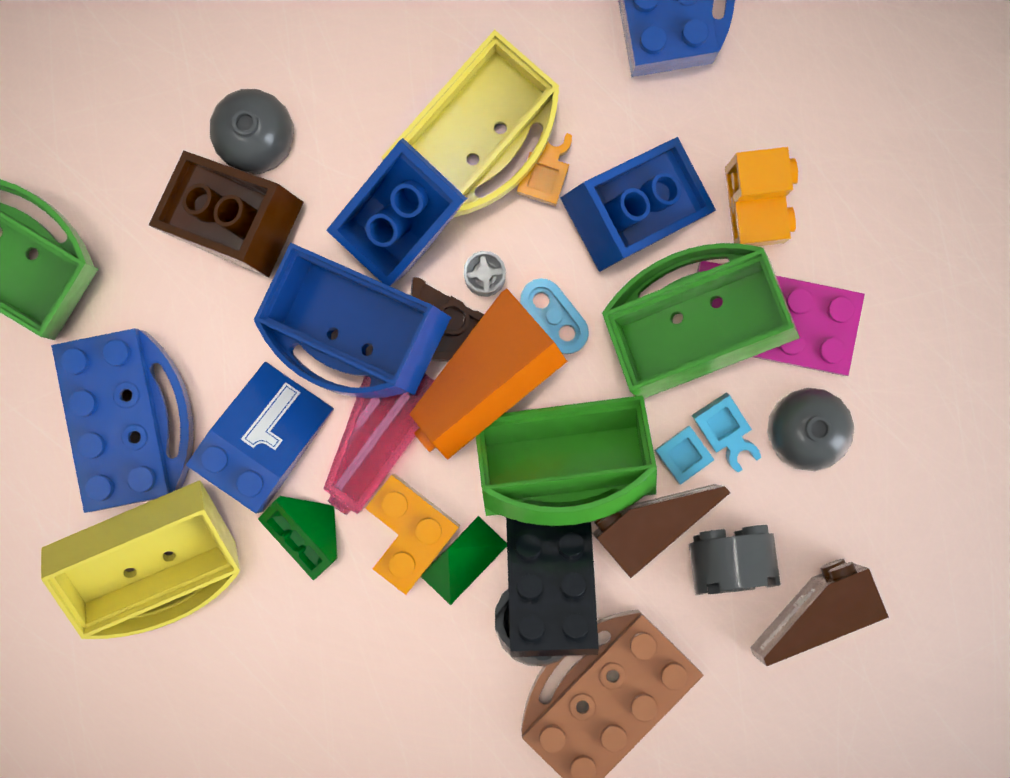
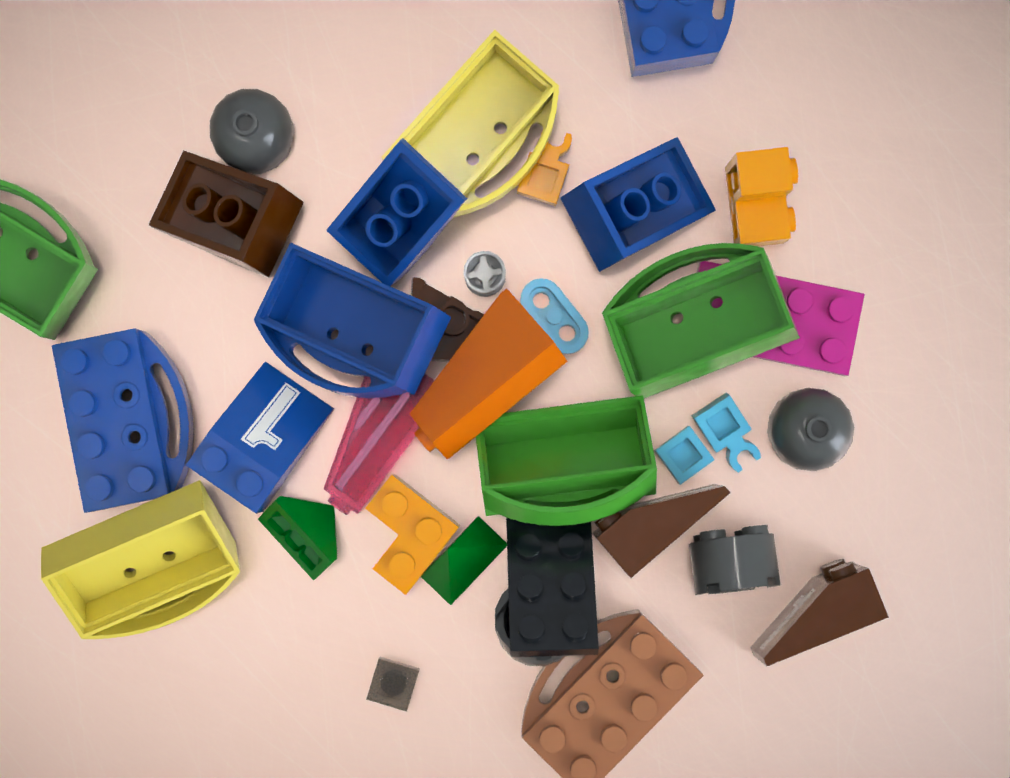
none -> clear smoke plate [366,657,420,712]

